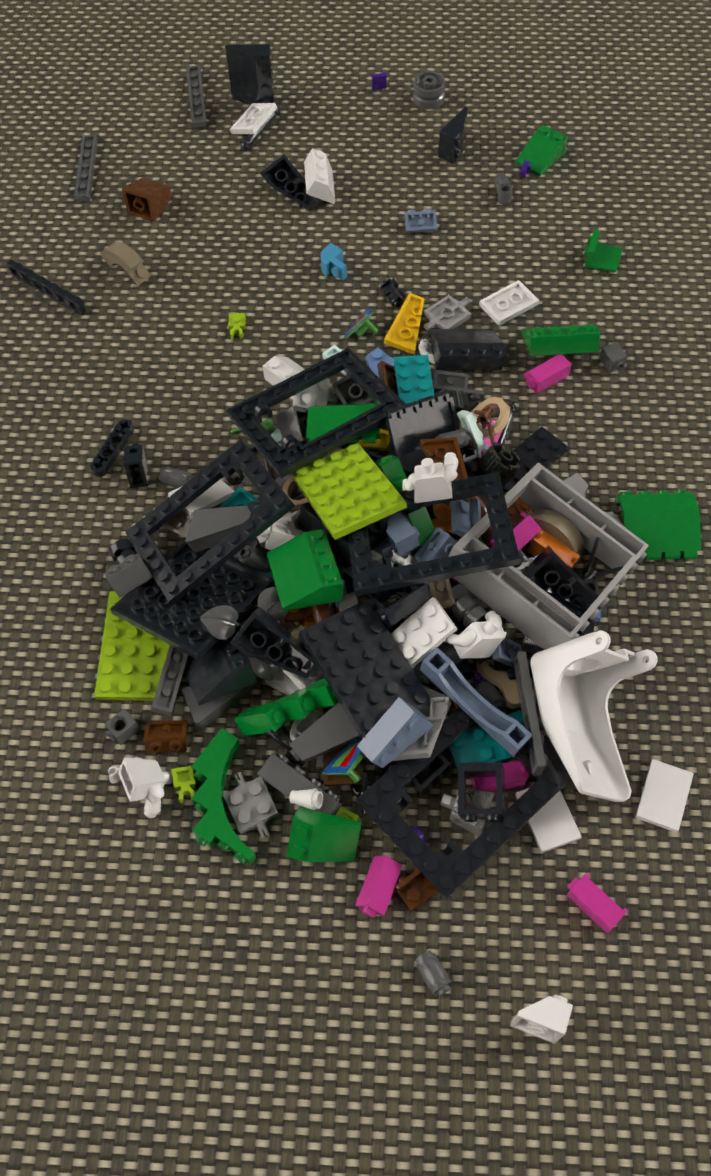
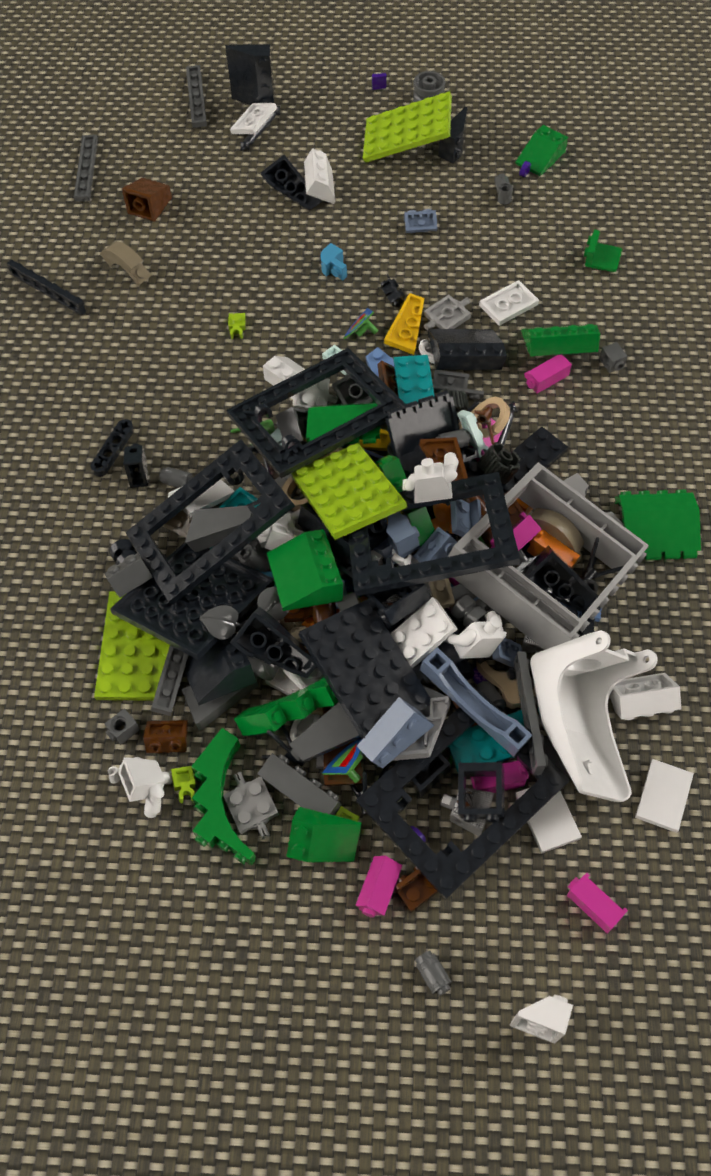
white cone [289,788,323,810] -> none
none -> lime plate [363,91,452,163]
none -> white slope [610,673,681,720]

